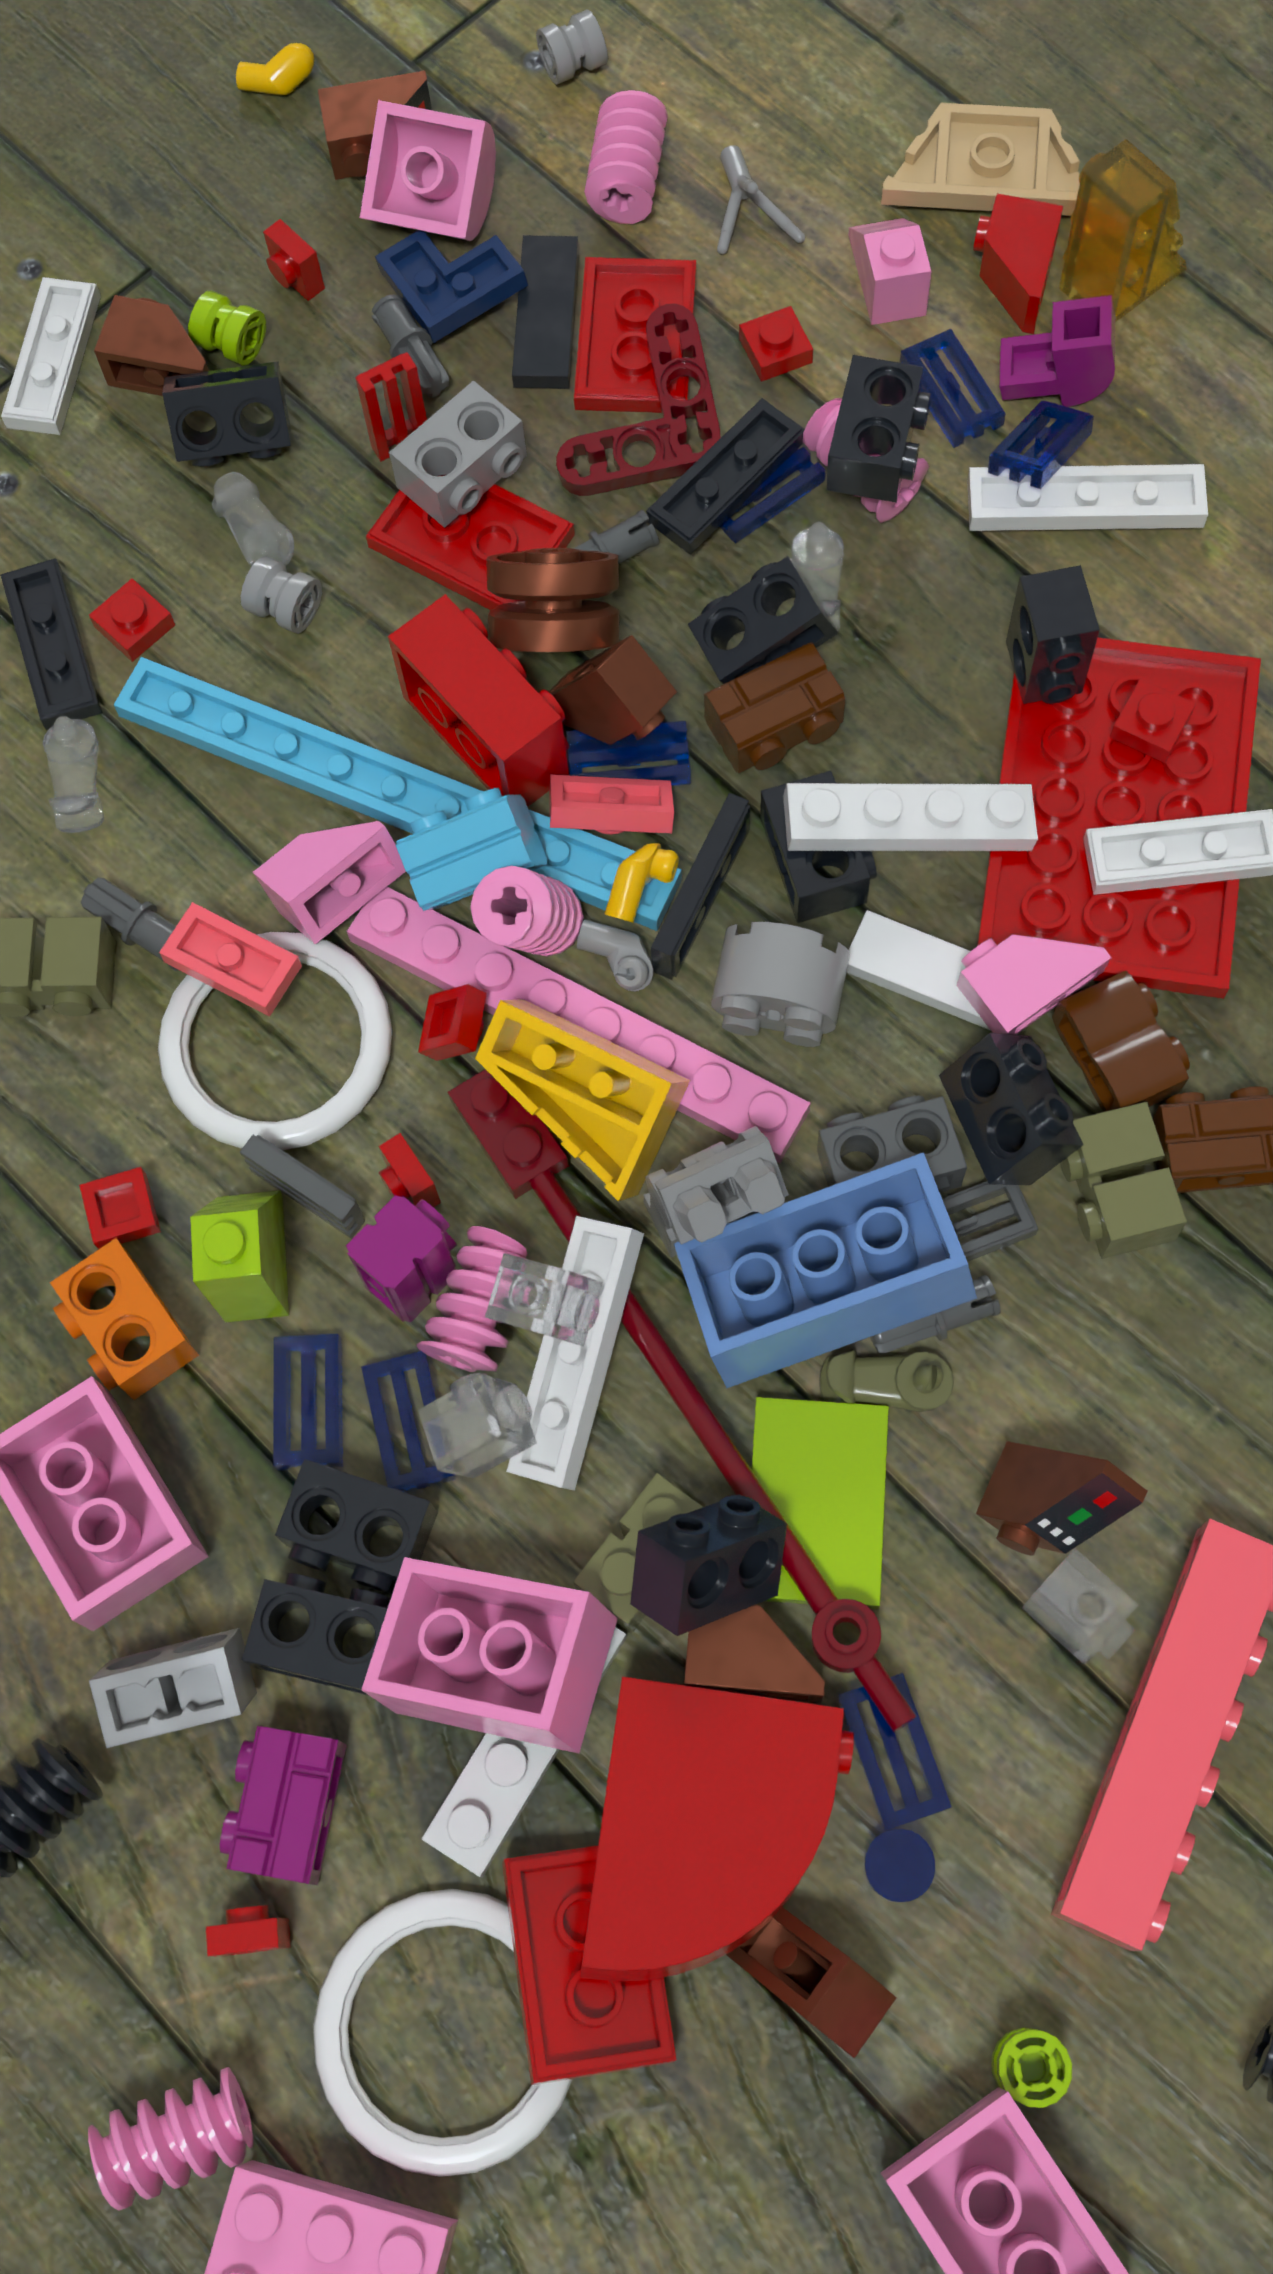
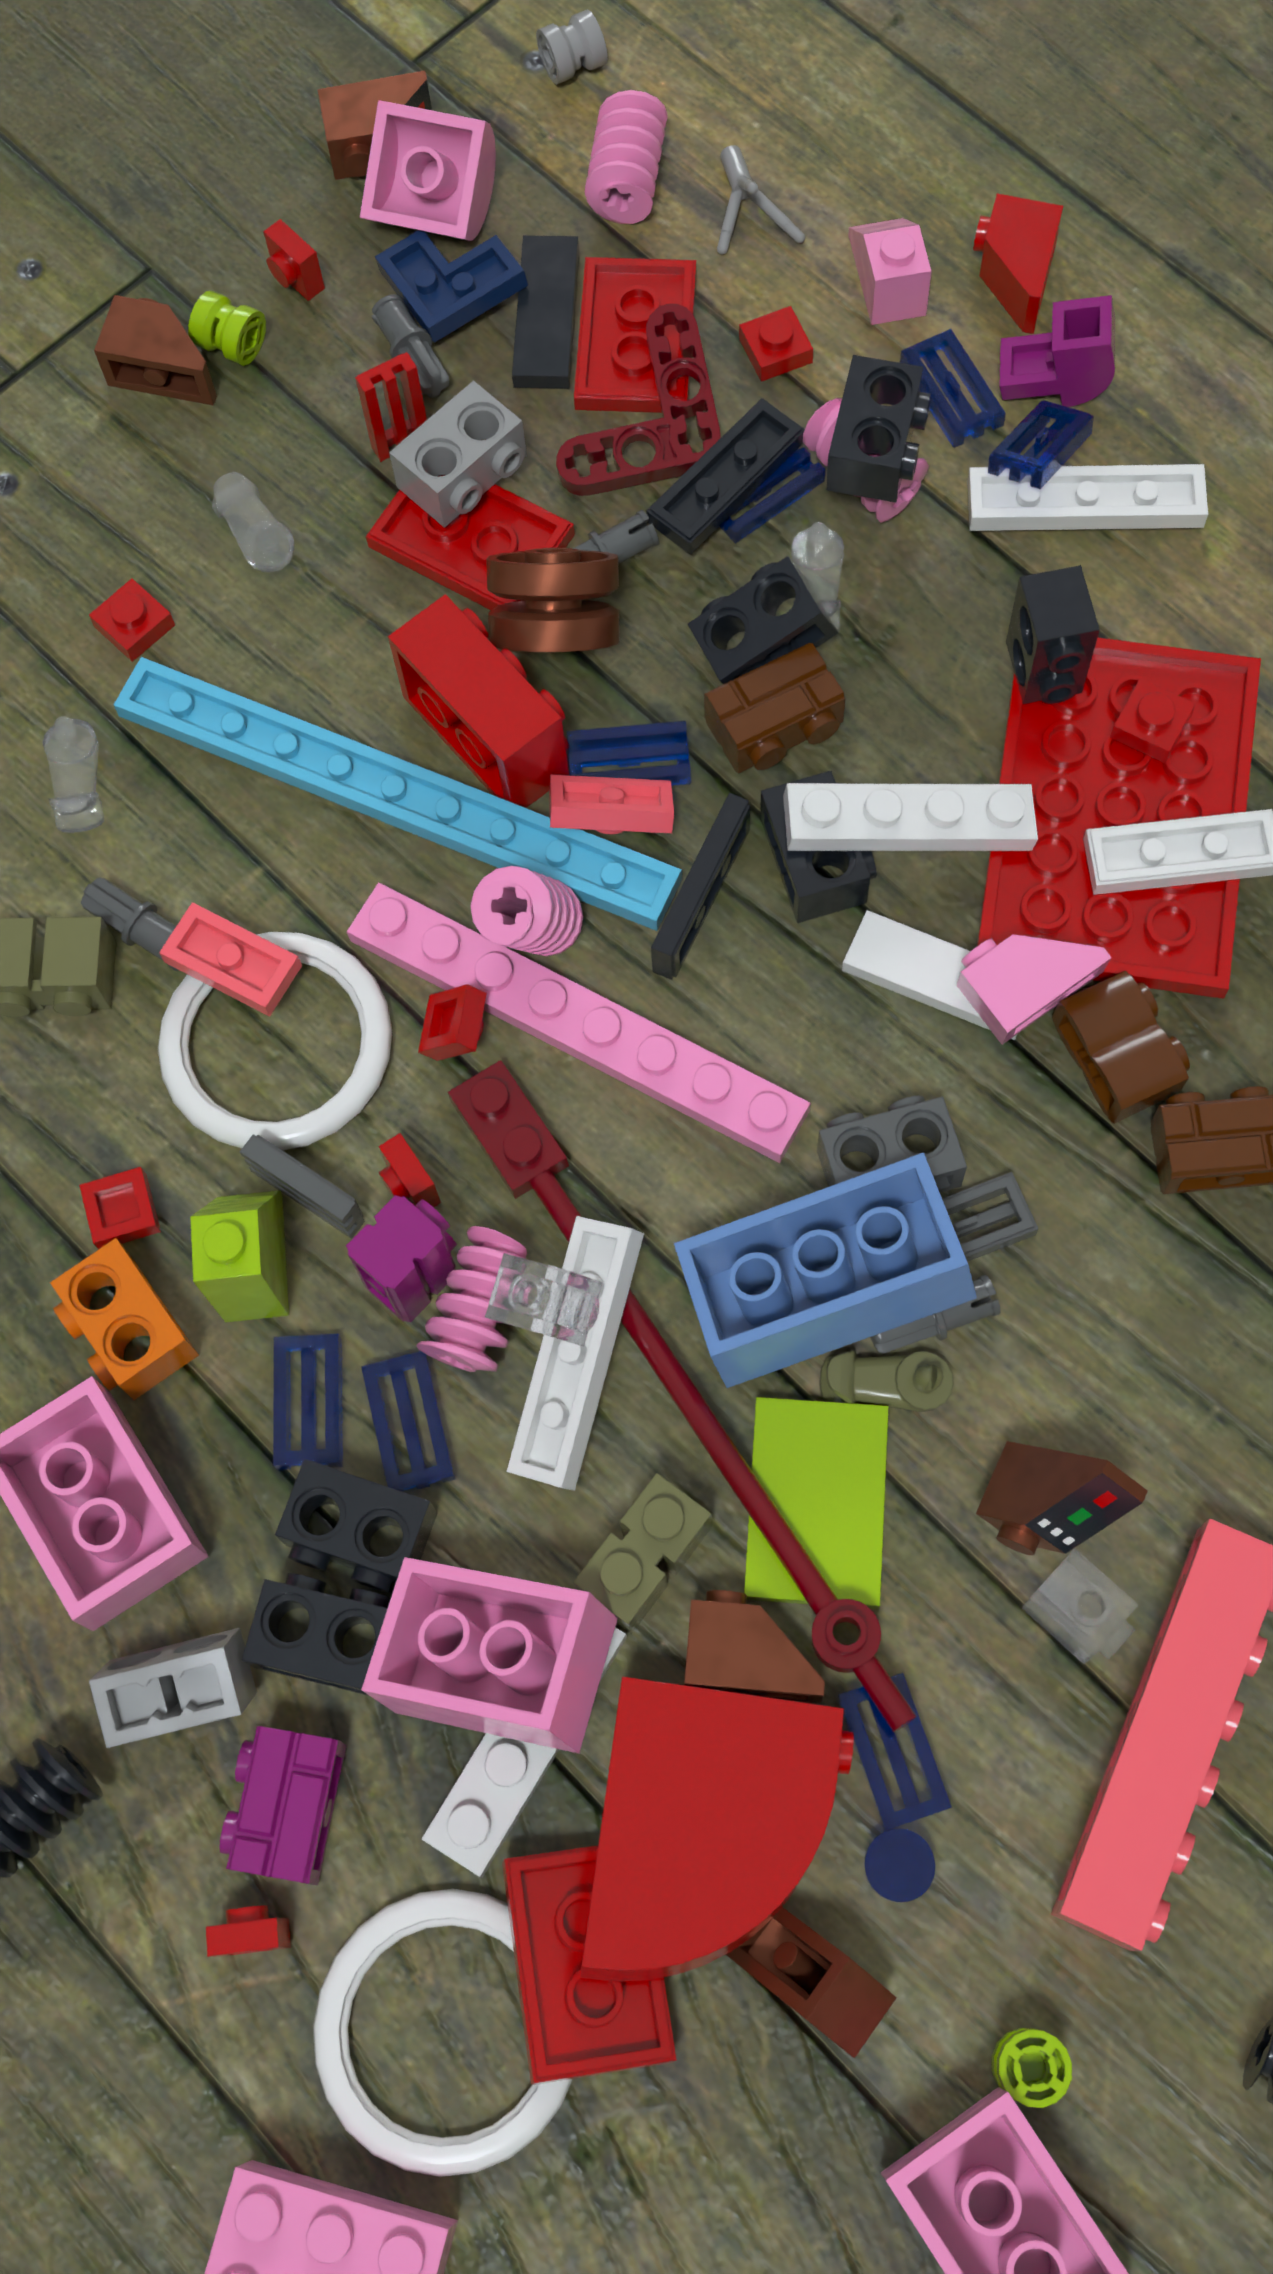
black tile [0,558,102,730] -> none
white tile [1,277,101,435] -> none
bright pink piece [88,2067,253,2211] -> none
black brick [162,361,291,466] -> none
yellow arm [236,43,315,95] -> none
light grey wheel [241,556,322,634] -> none
bright pink slope [253,821,406,944] -> none
medium azure brick [396,788,548,911] -> none
clear brick [418,1373,537,1478] -> none
yellow wedge [475,999,690,1202] -> none
copper slope [548,635,677,745] -> none
light grey arm [577,919,653,991] -> none
yellow arm [605,843,679,923] -> none
black brick [630,1494,787,1636] -> none
light grey hips [643,1126,789,1258] -> none
light grey brick [711,922,850,1047] -> none
tan wing [881,103,1098,217] -> none
black brick [939,1033,1084,1185] -> none
clear yellow wedge [1059,139,1187,323] -> none
olive piece [1060,1102,1187,1259] -> none

